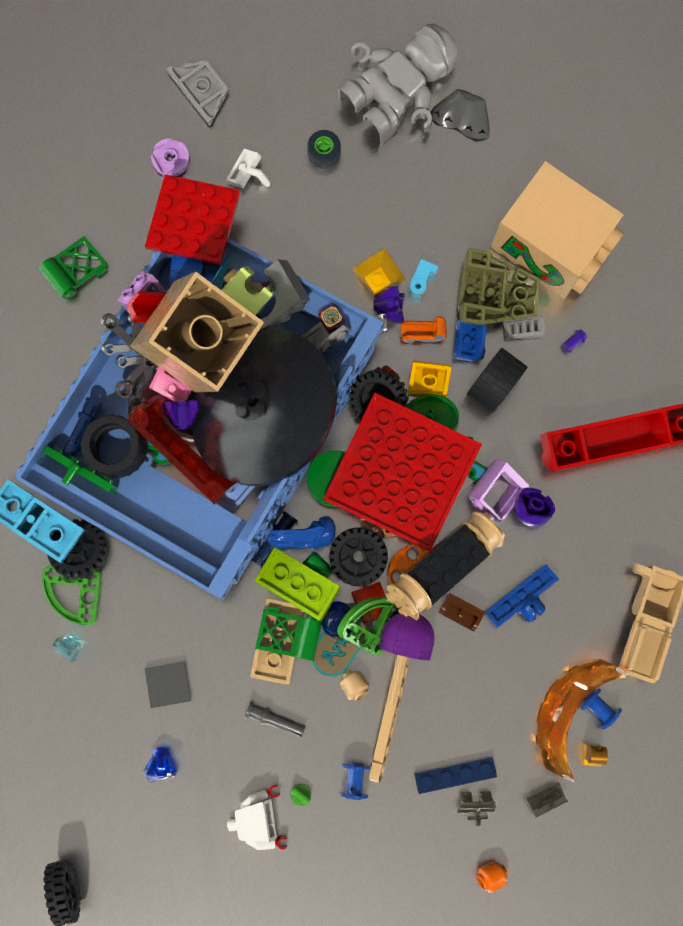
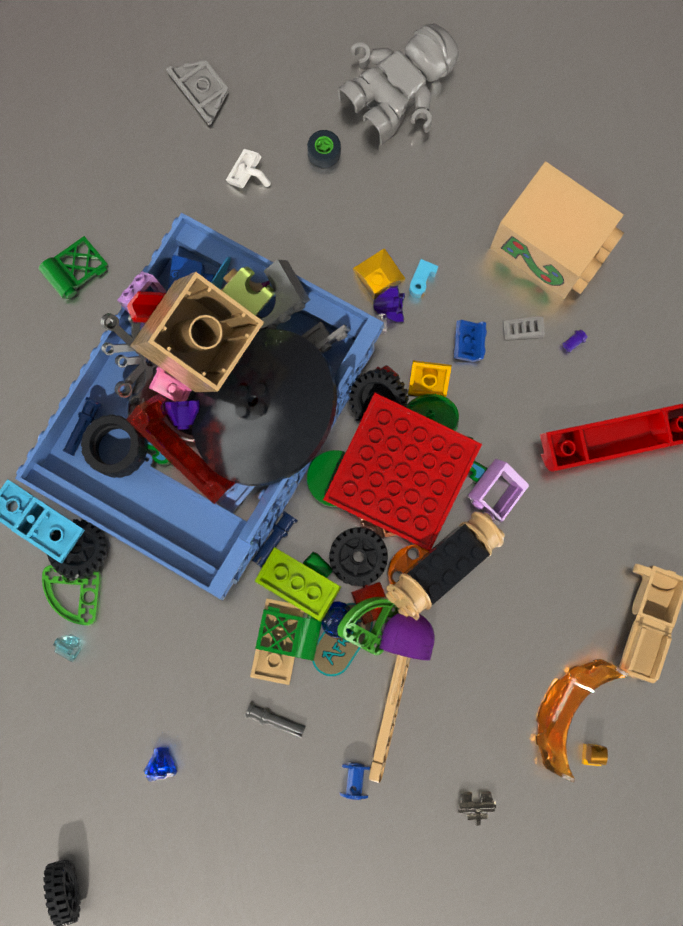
green plate [43,446,117,495] -> none
red plate [145,174,241,265] -> none
dark grey tile [145,661,191,708] -> none
lavender plate [151,138,189,176] -> none
white torso [227,785,287,850] -> none
blue hair [267,516,336,549] -> none
bright green plate [290,785,311,806] -> none
tile [318,304,345,332] -> none
tan head [340,670,369,701] -> none
orange animal [401,316,447,343] -> none
dark blue plate [414,756,497,794] -> none
dark grey piece [430,89,490,139] -> none
reddish brown hinge [439,593,485,632] -> none
olive wedge [457,248,540,325] -> none
black tyre [467,348,528,413] -> none
orange head [476,861,508,893] -> none
blue plate [485,564,559,629] -> none
dark purple cylinder [514,488,555,527] -> none
clear smoke hips [526,782,568,817] -> none
blue hose [581,689,622,730] -> none

